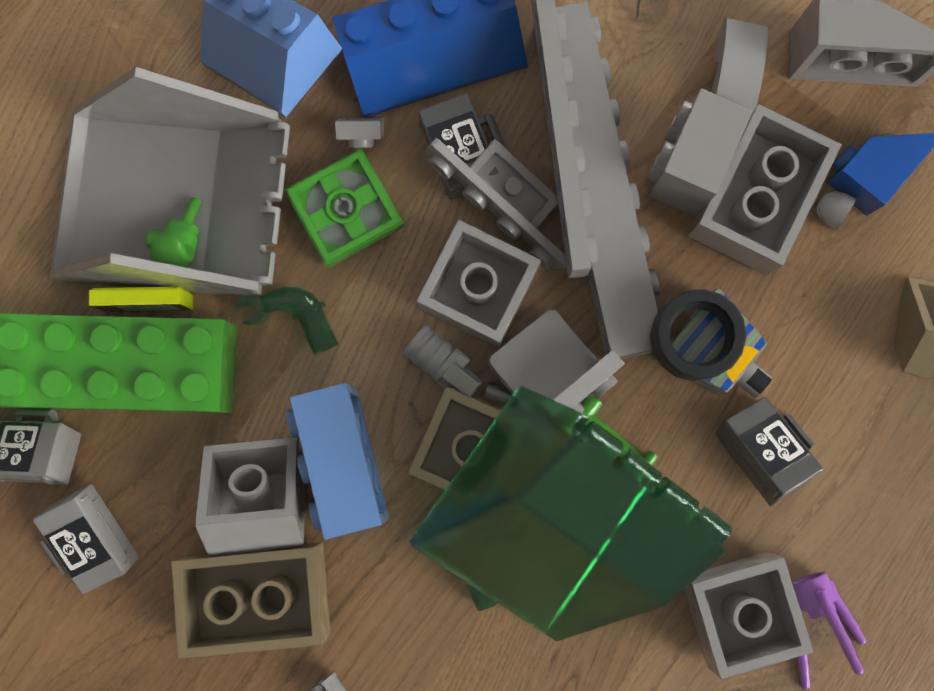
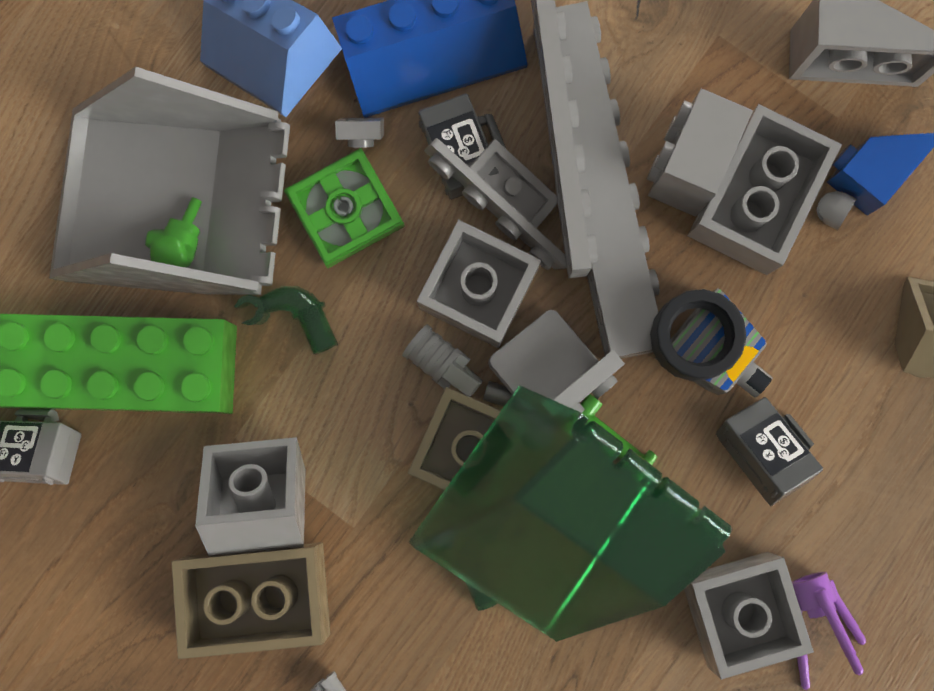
light grey piece [33,484,138,594] -> none
neon yellow tile [89,286,193,312] -> none
medium blue brick [286,383,390,540] -> none
light grey slope [711,18,768,110] -> none

